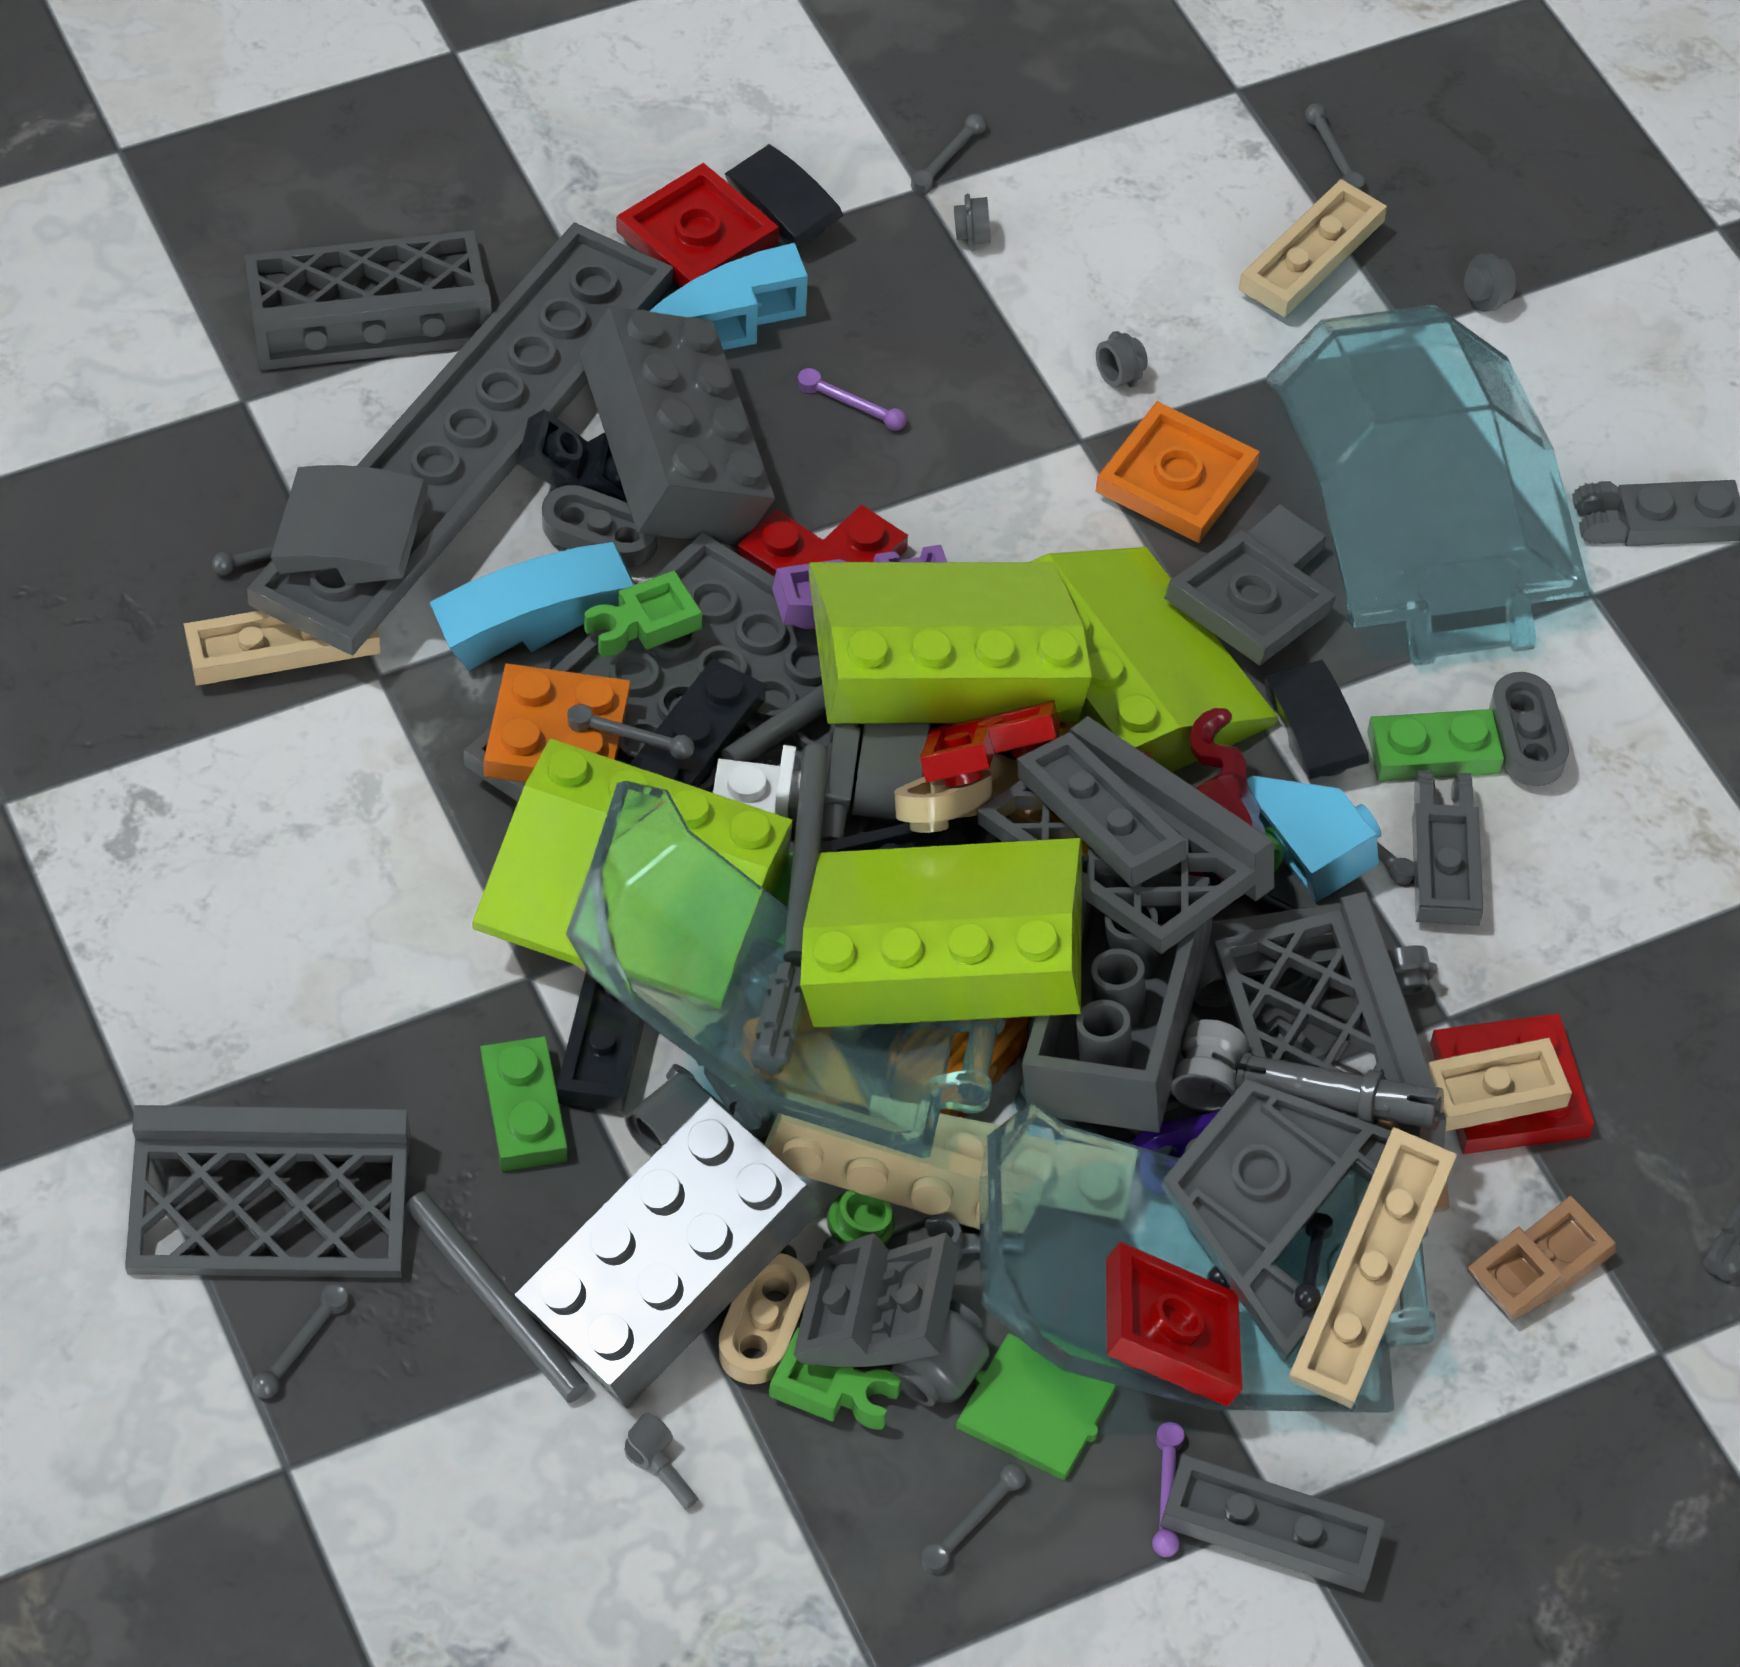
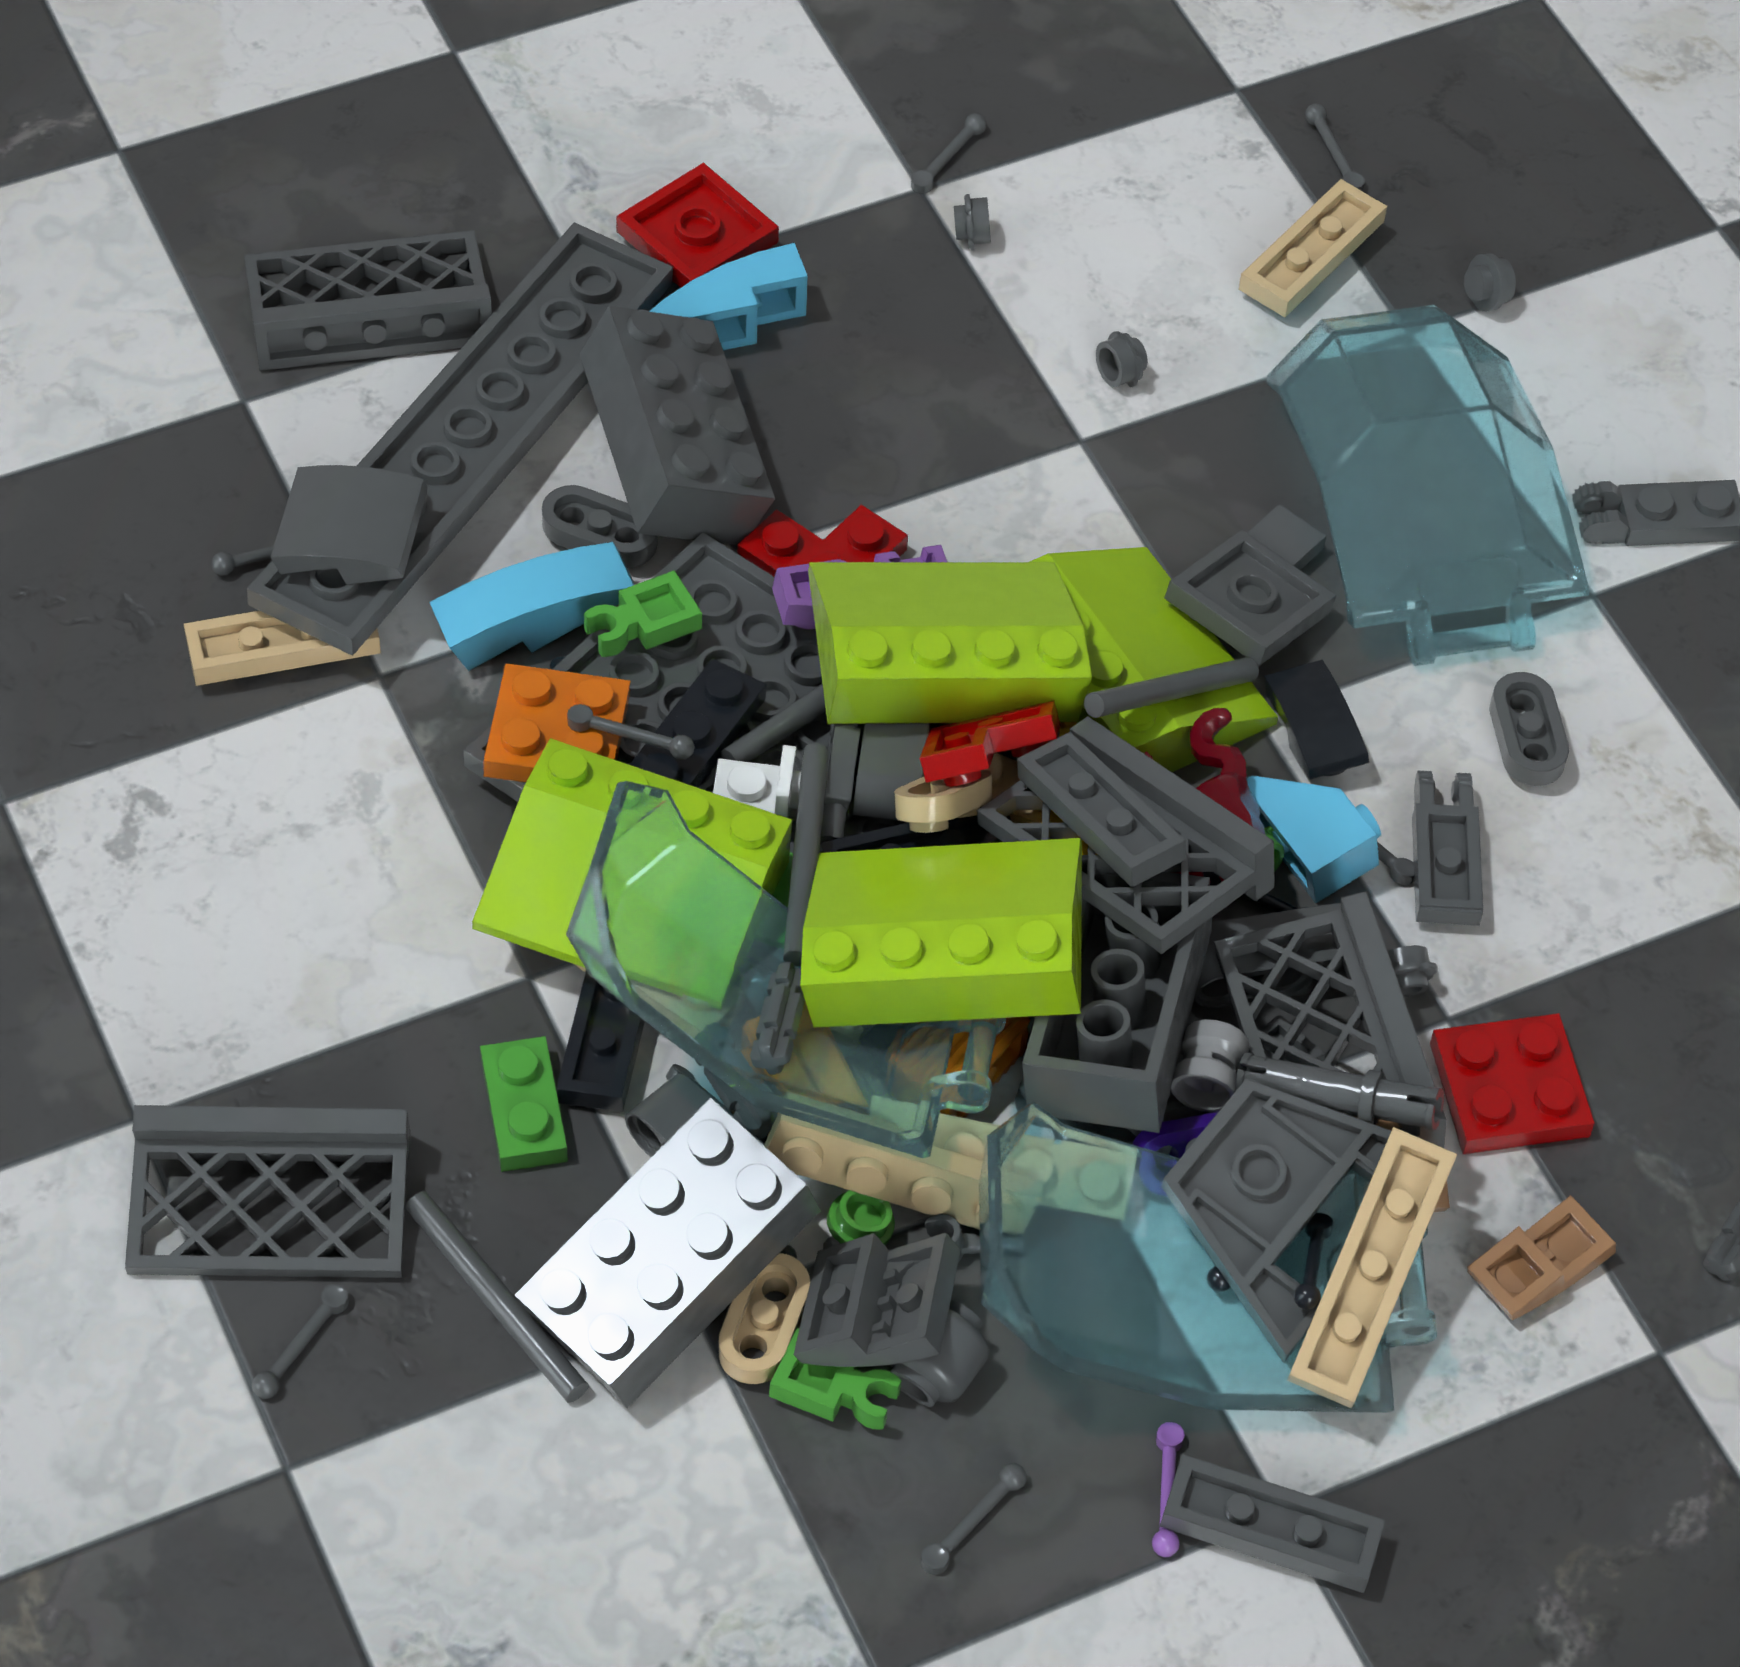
black slope [518,409,628,503] -> none
dark grey hand [624,1413,698,1510] -> none
black slope [724,144,843,246] -> none
medium lavender hinge [798,368,907,431] -> none
bright green piece [956,1333,1116,1481] -> none
orange plate [1095,401,1260,543] -> none
red plate [1106,1242,1243,1407] -> none
bright green plate [1367,709,1504,781] -> none
tan plate [1426,1038,1572,1131] -> none
none -> dark grey bar [1084,657,1259,718]

